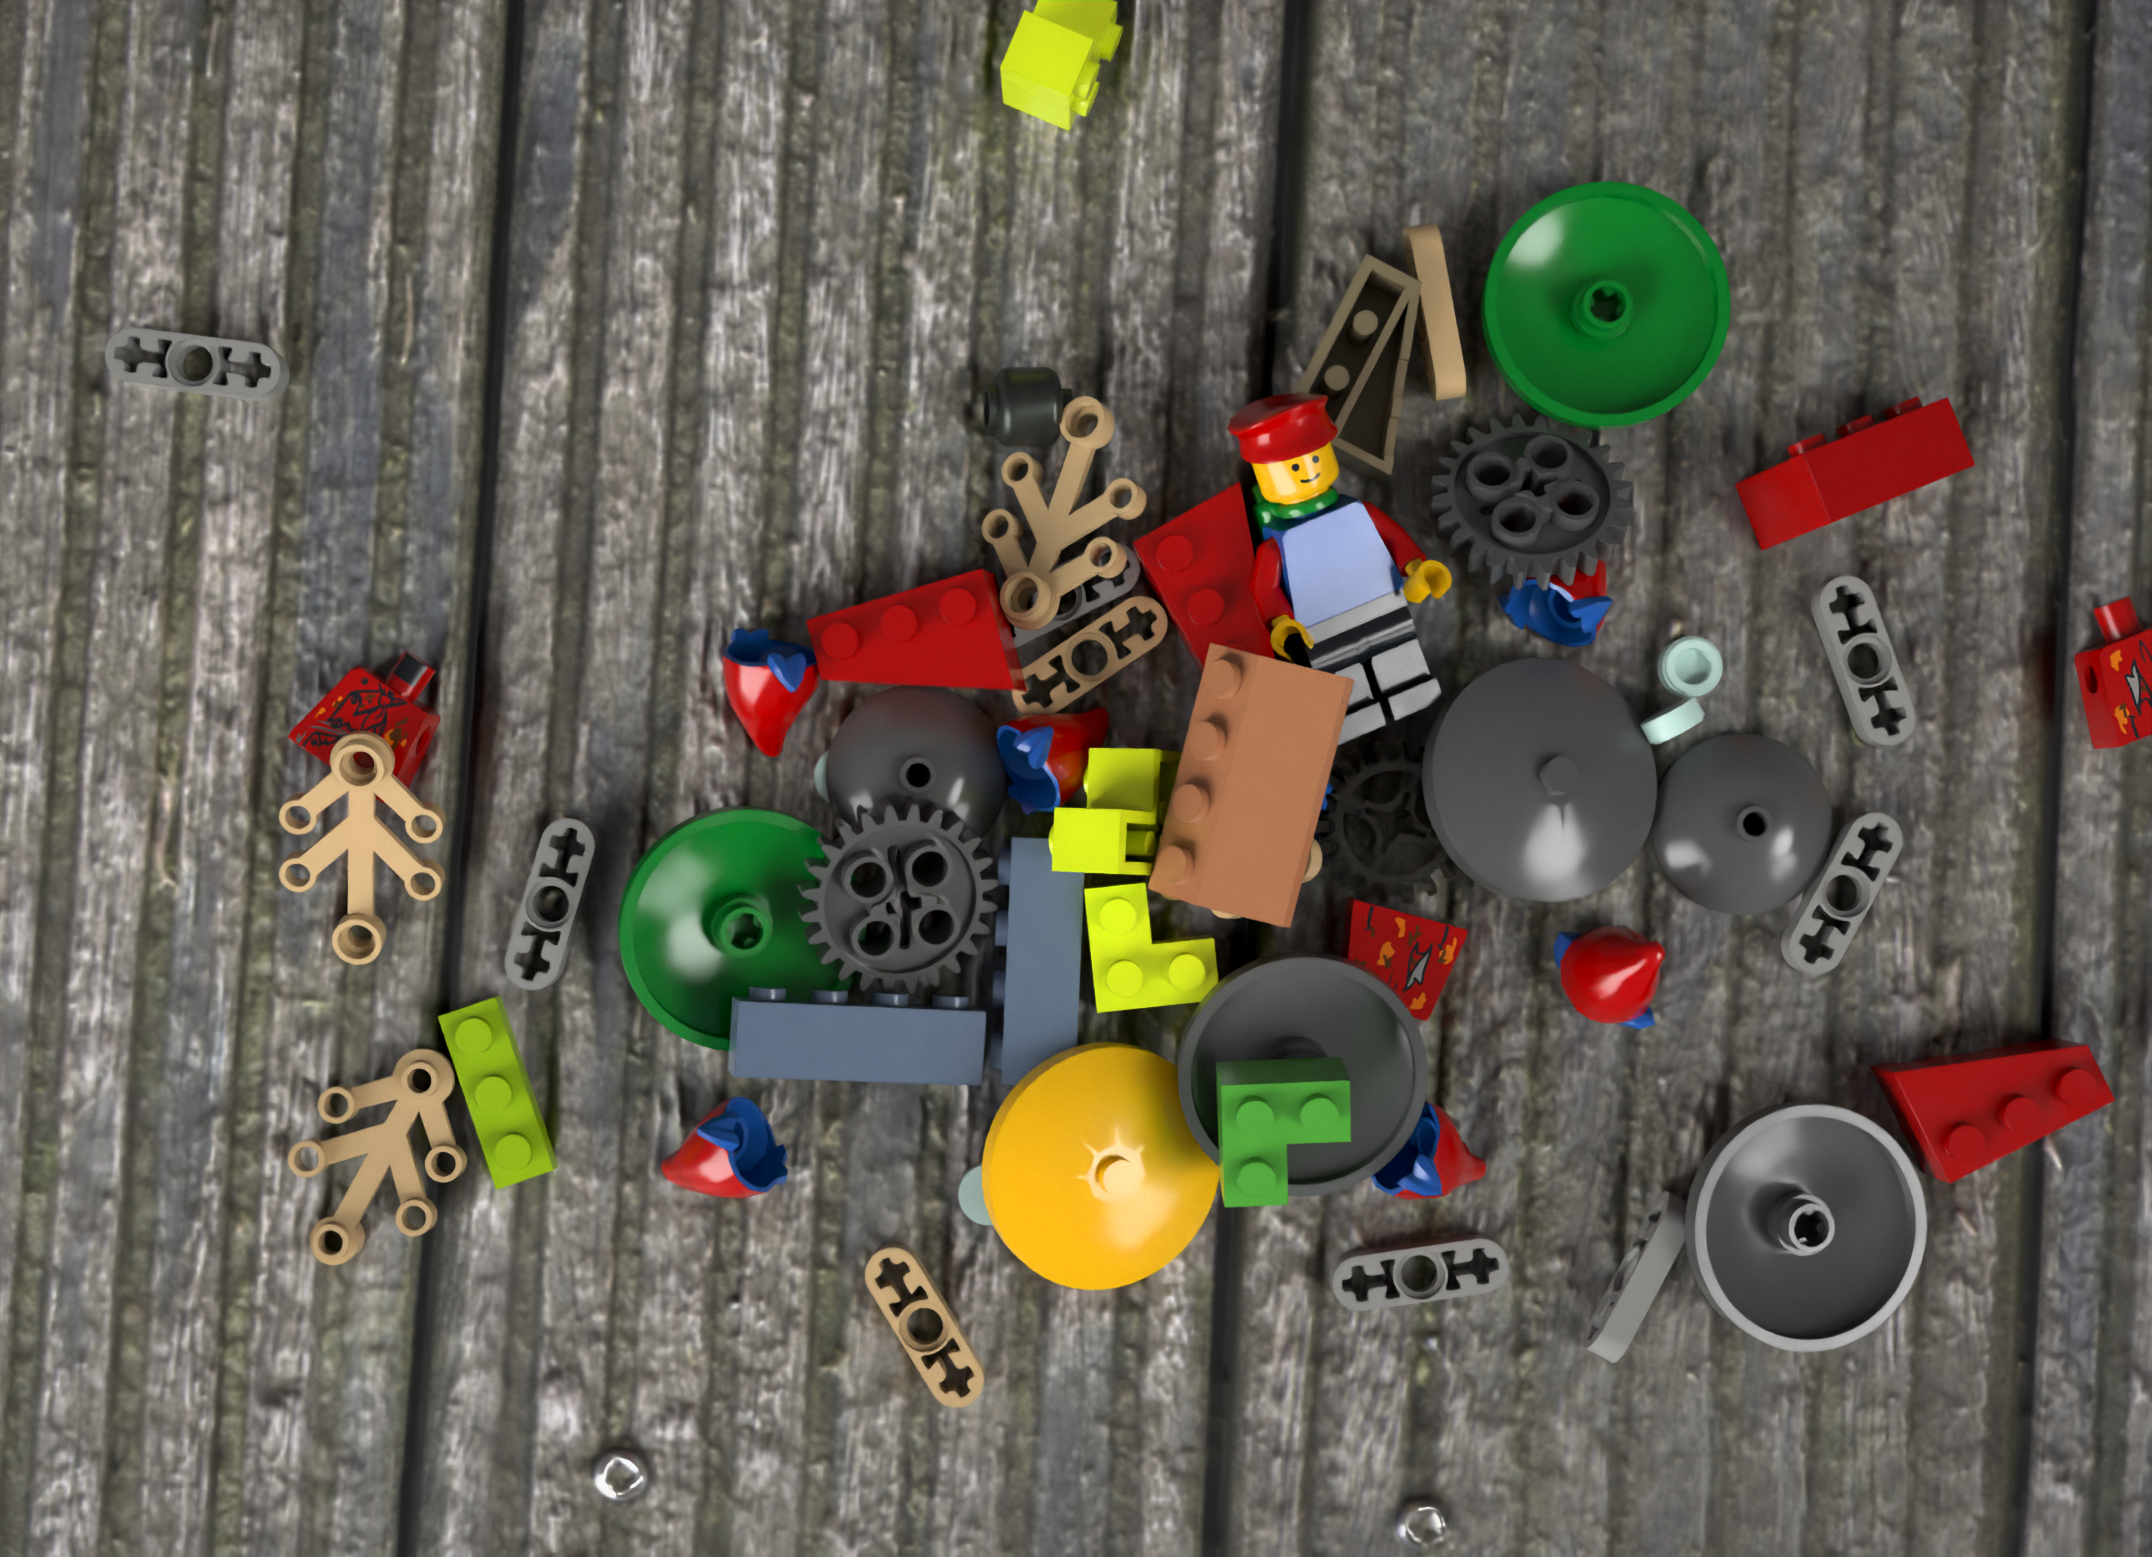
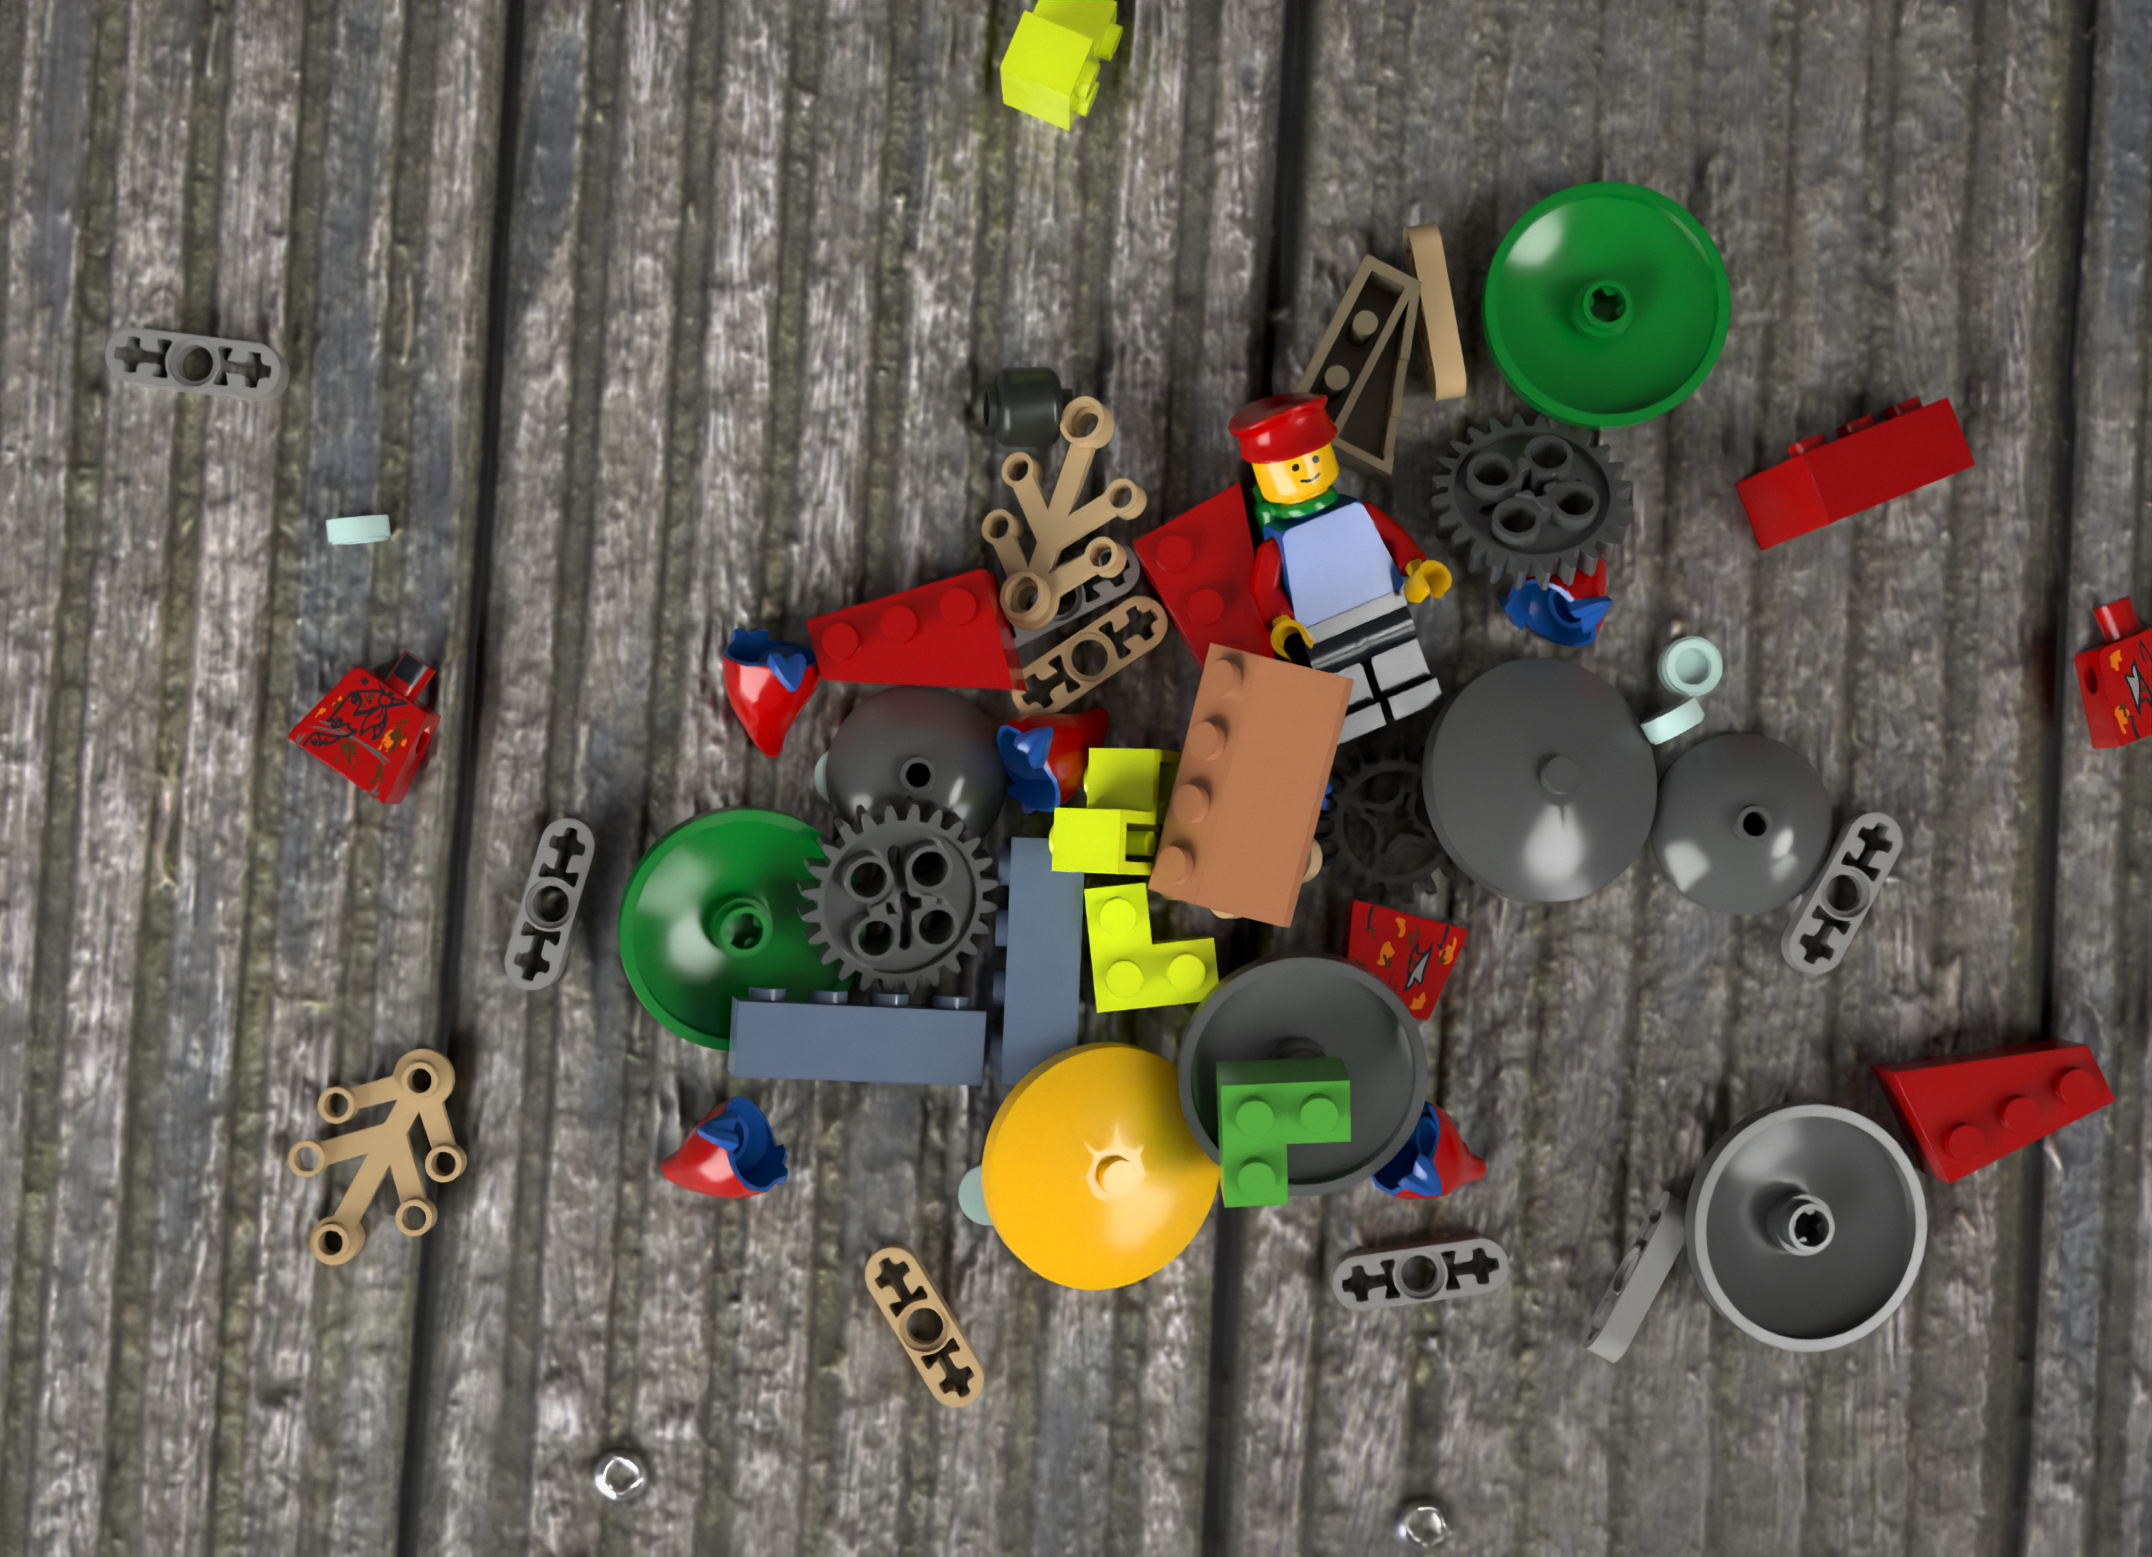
tan plant [279,731,447,965] -> none
lime plate [438,995,559,1190] -> none
red hat [1553,925,1665,1029] -> none
light grey beam [1811,576,1916,746] -> none
none -> light aqua tile [326,515,391,545]

